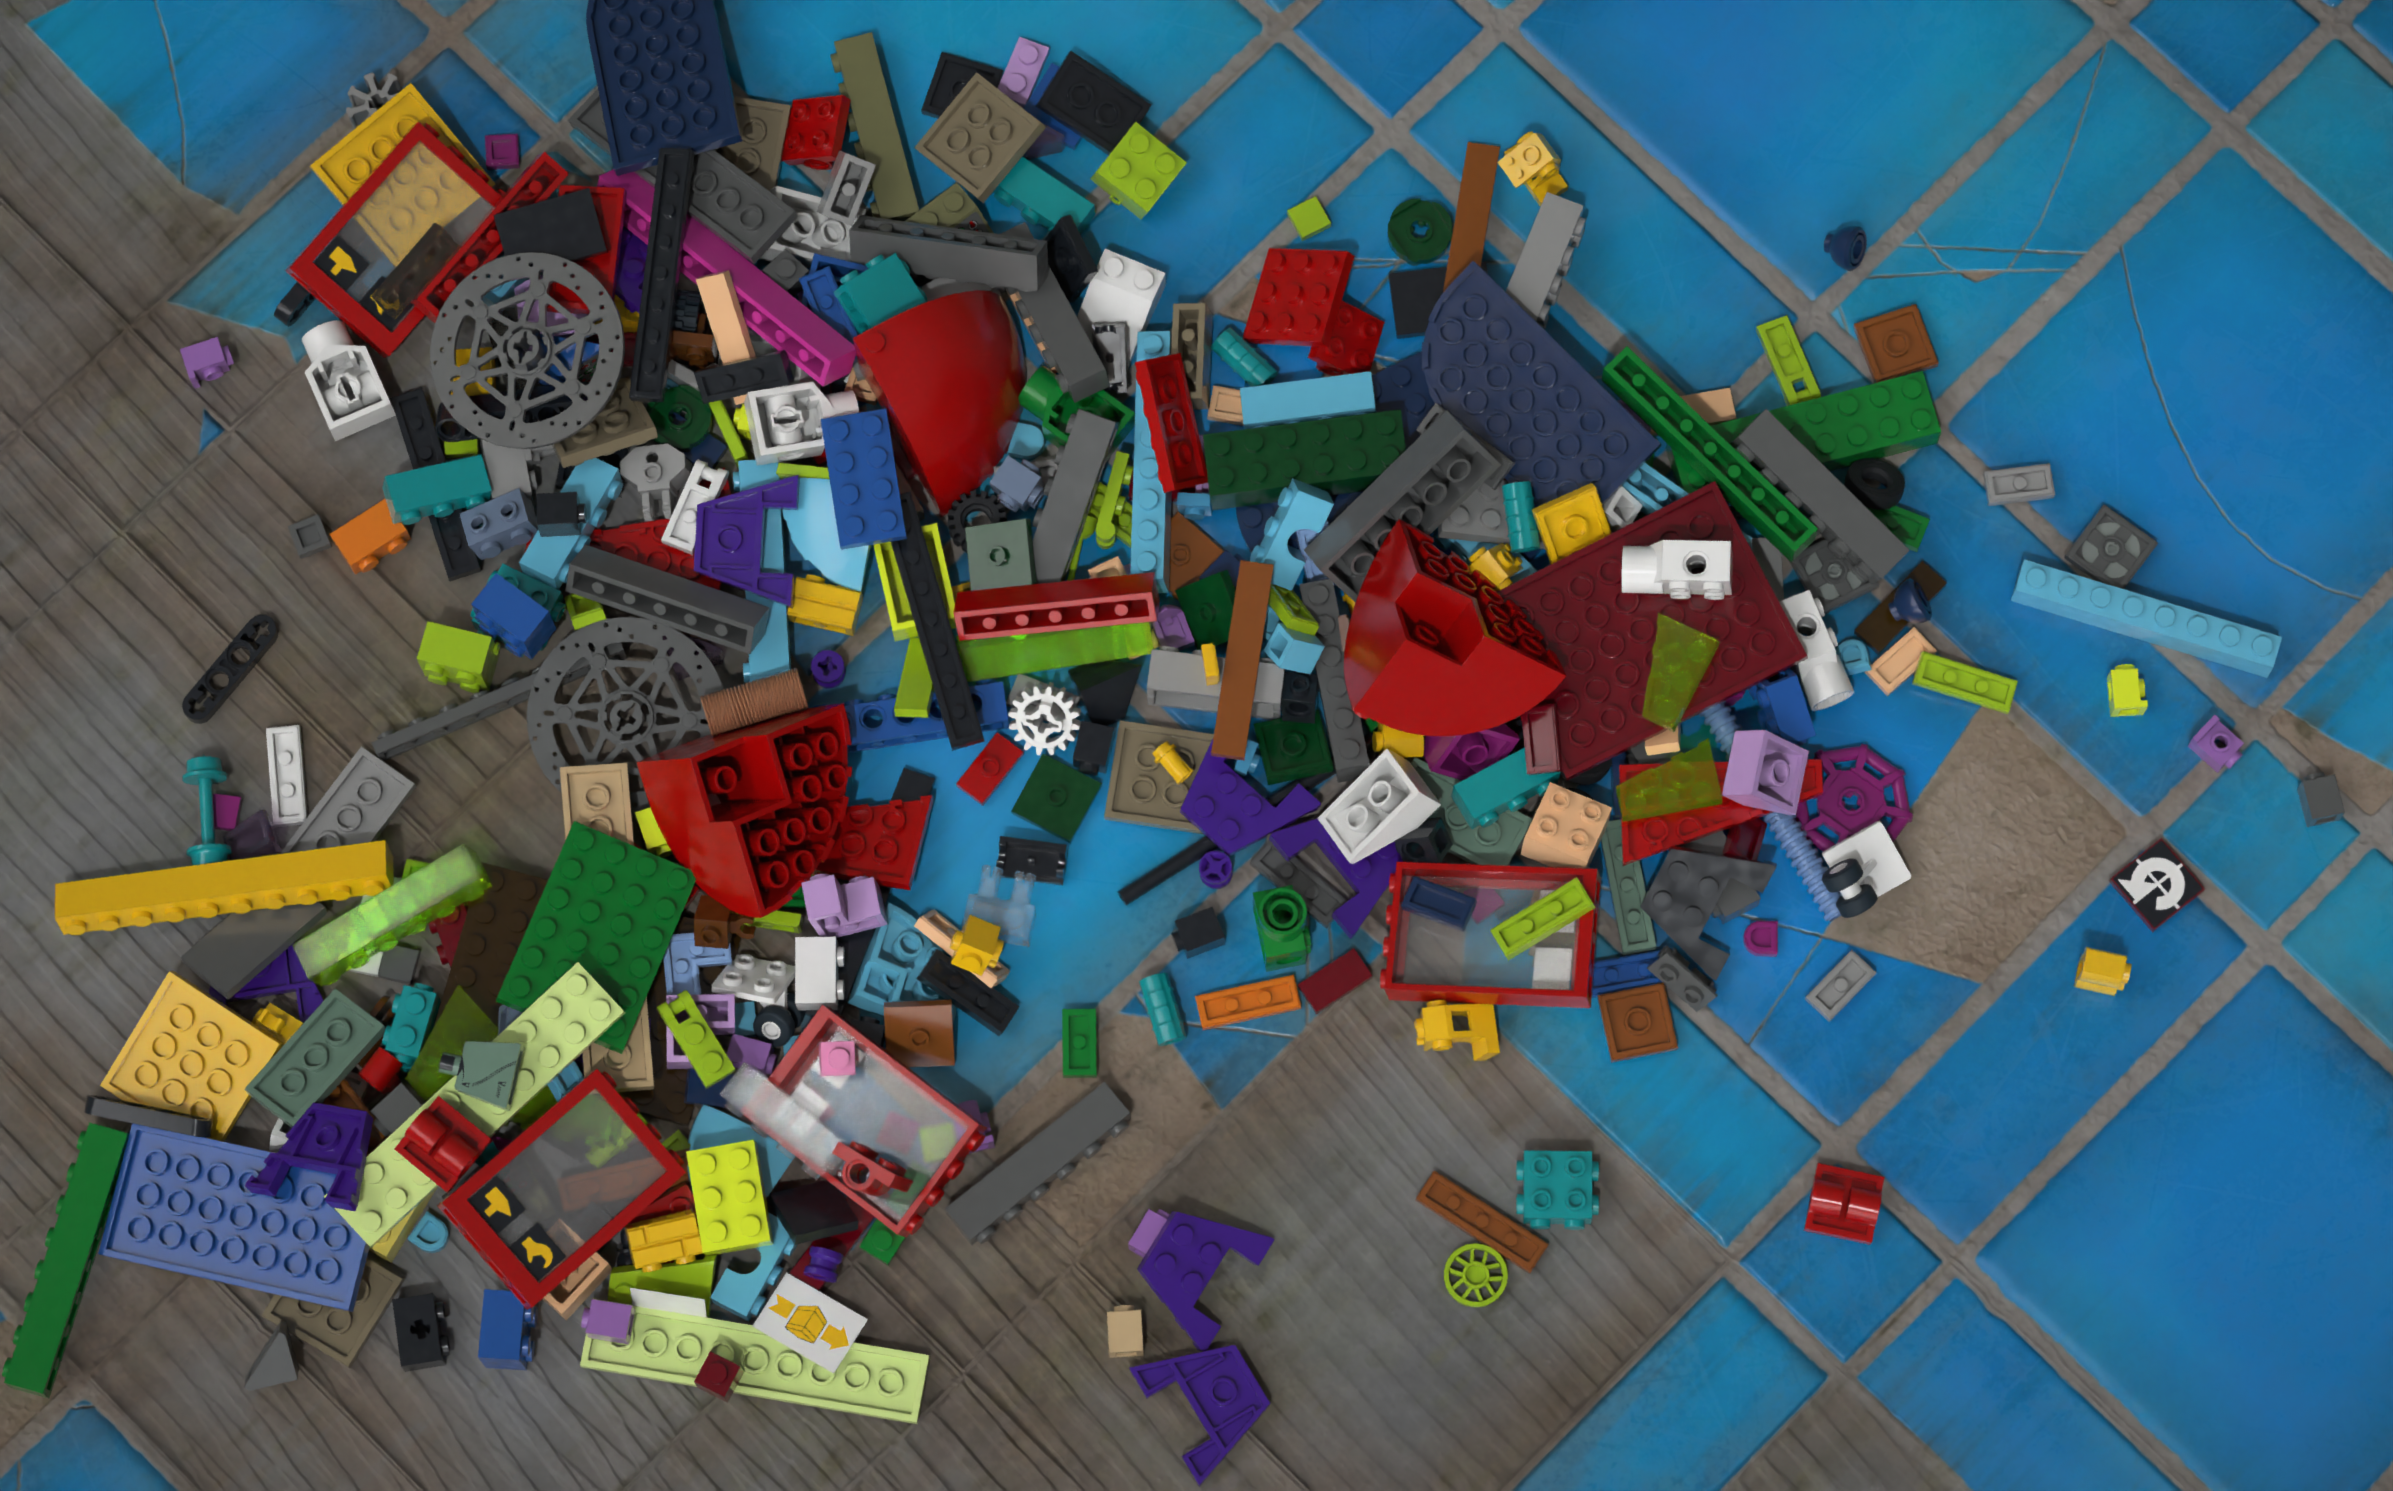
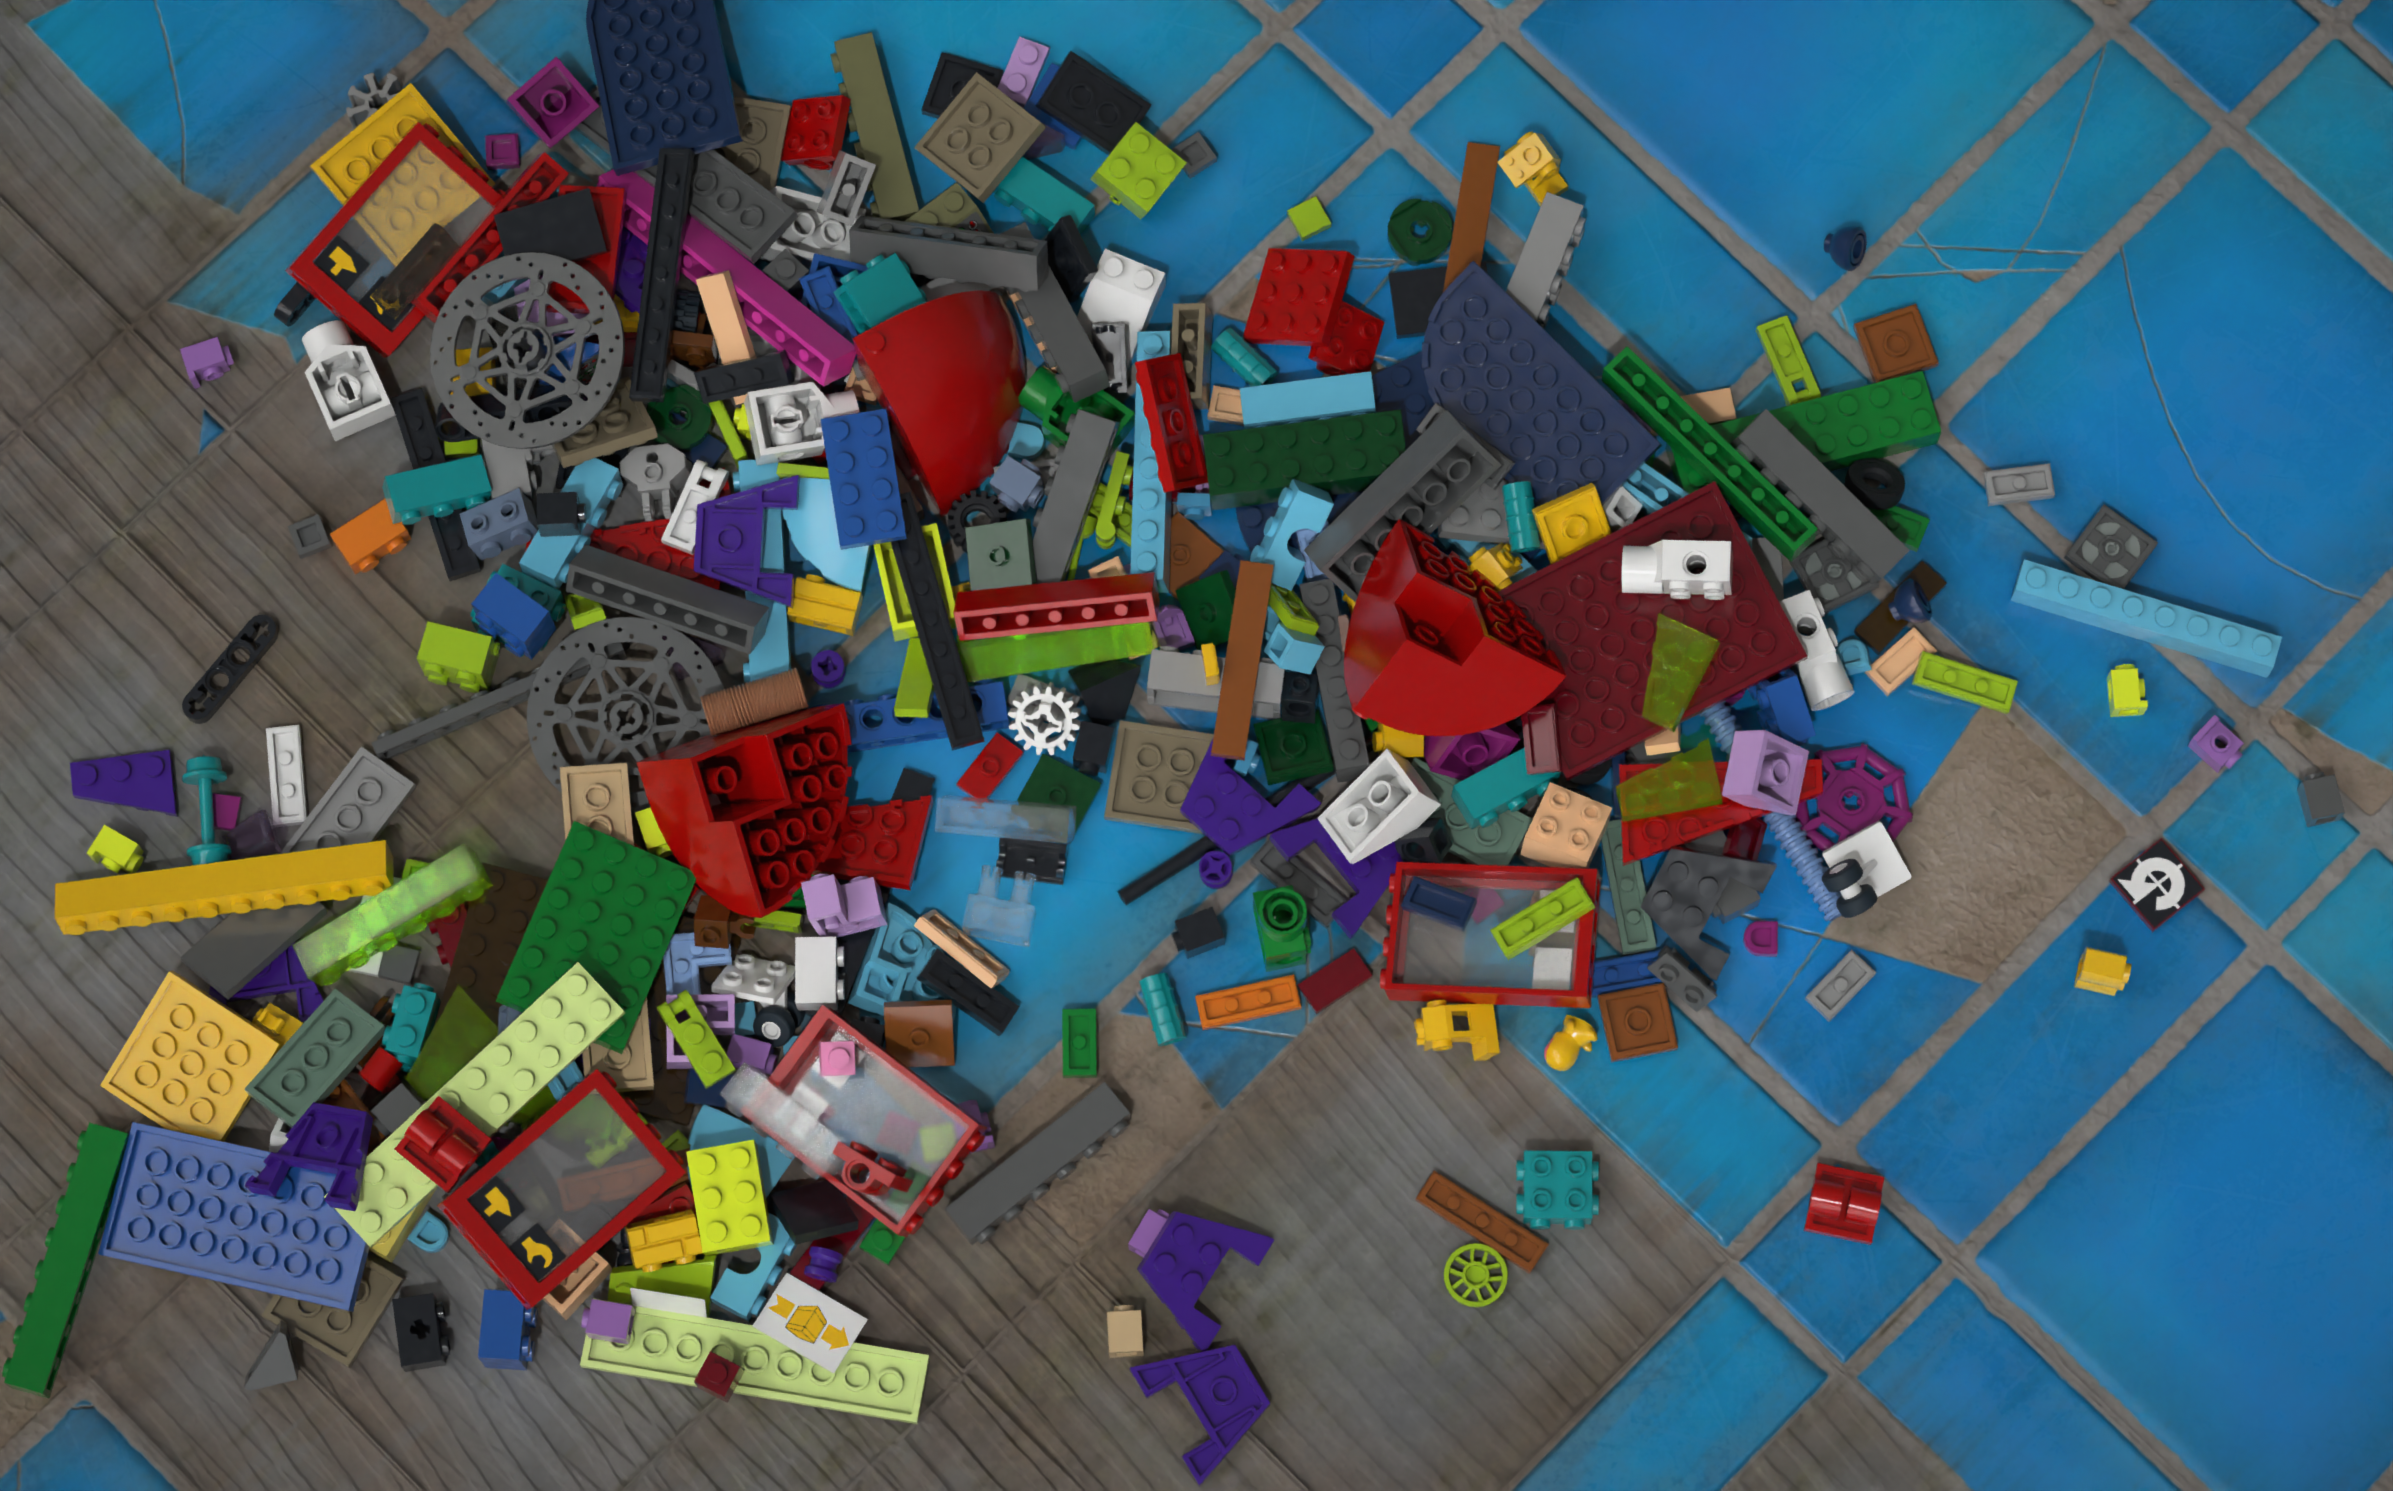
black beam [84,1095,214,1138] -> none
sand green torso [439,1041,524,1111] -> none
yellow brick [949,915,1004,976] -> none
yellow pin [1152,741,1194,785] -> none
none -> dark purple wing [70,750,178,817]
none -> neon yellow brick [87,825,144,874]
none -> magenta slope [506,57,599,149]
none -> clear brick [935,795,1077,843]
none -> dark grey plate [1171,132,1217,179]
none -> yellow animal [1544,1015,1598,1071]

